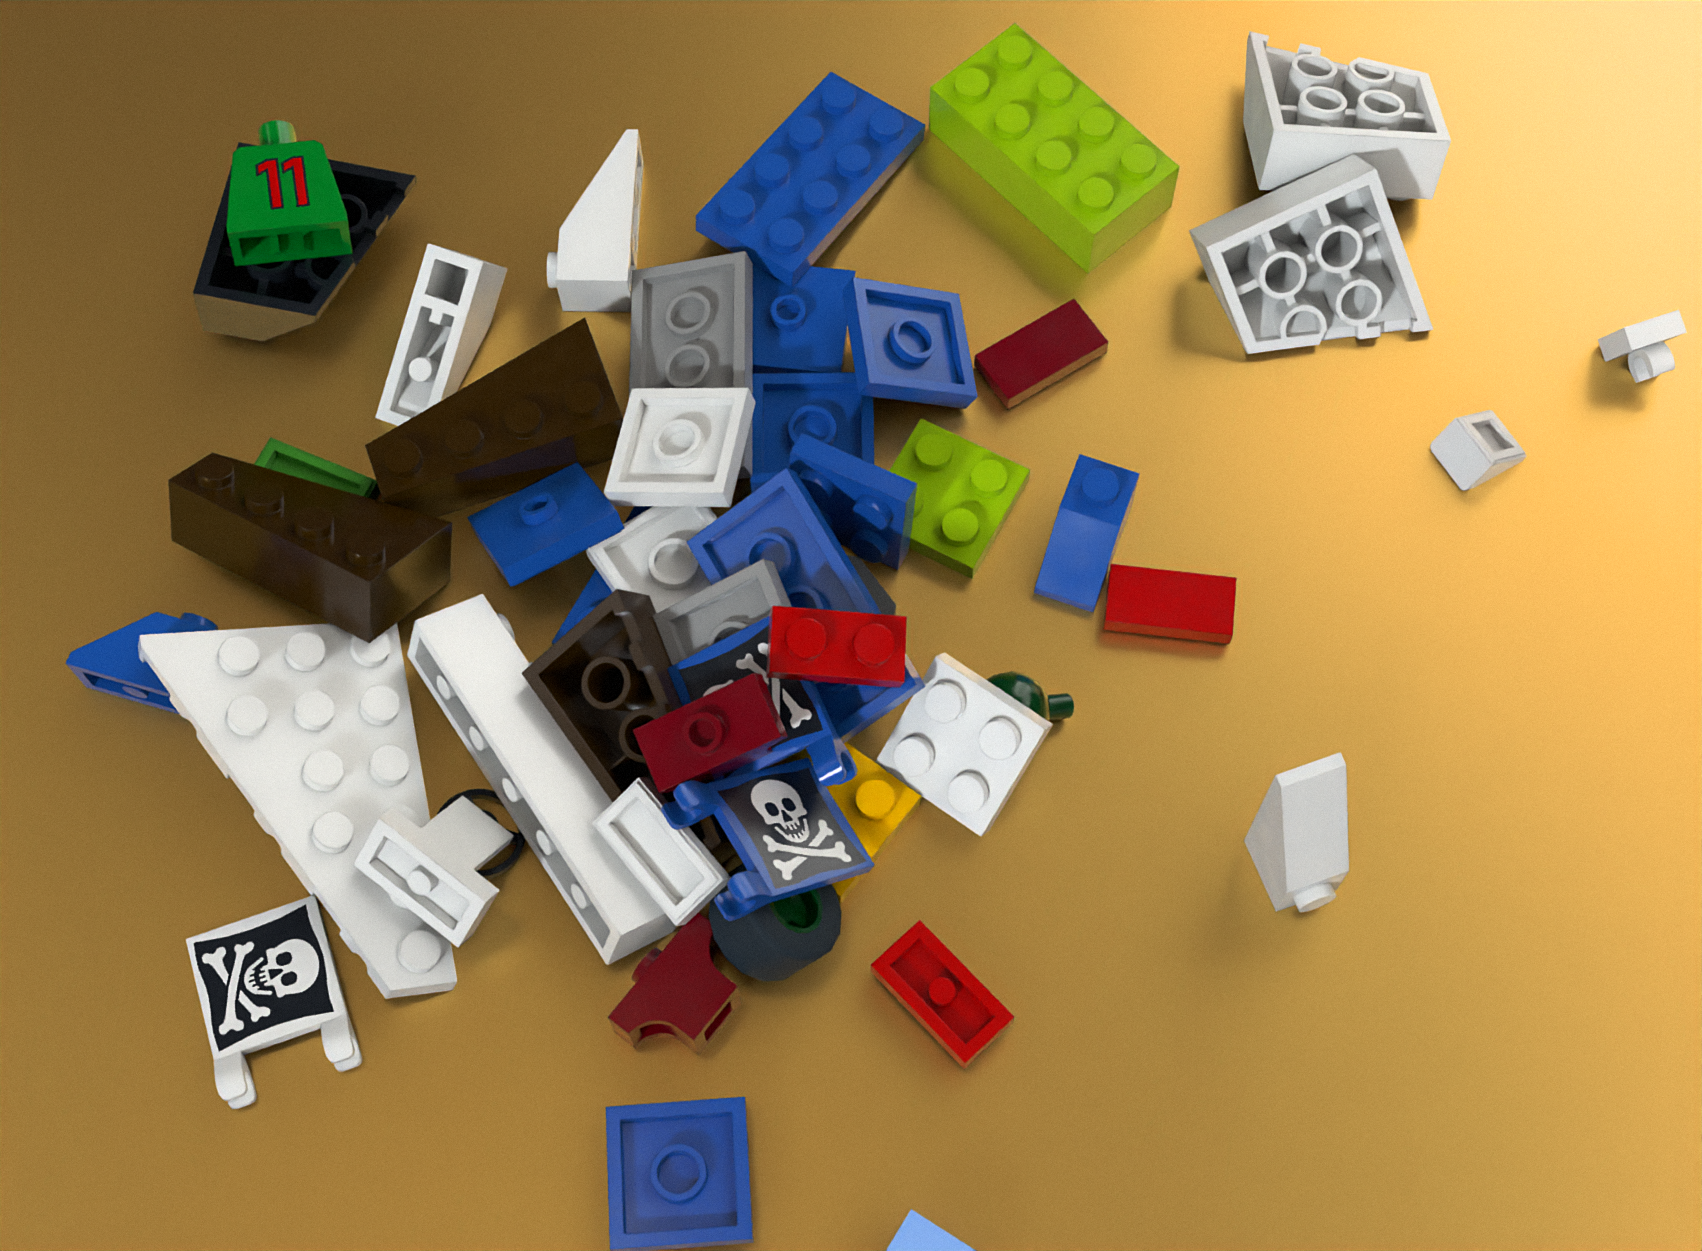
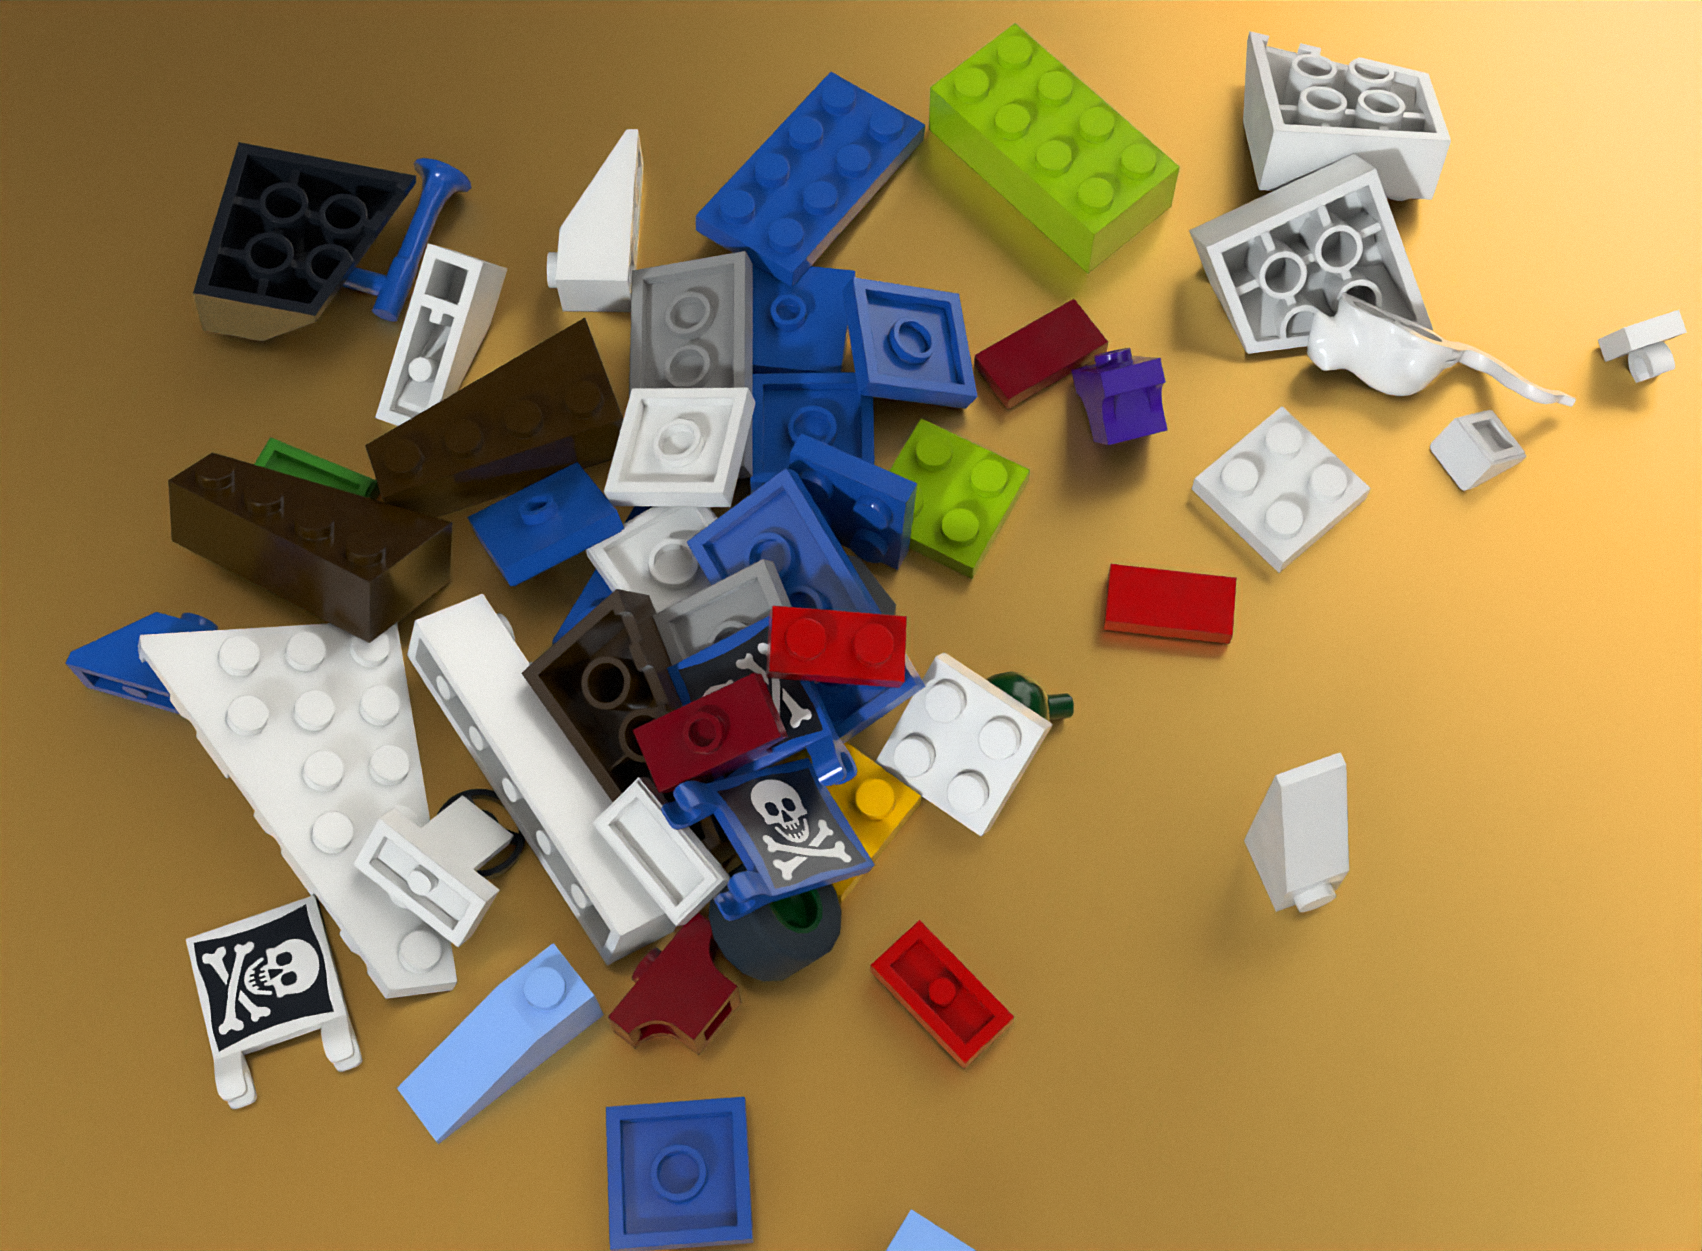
green torso [226,120,353,266] -> none
blue slope [1034,454,1140,613] -> none
none -> blue piece [342,158,472,322]
none -> light blue slope [397,943,604,1144]
none -> dark purple brick [1071,347,1168,445]
none -> white plate [1192,406,1371,573]
none -> white animal [1307,293,1576,407]

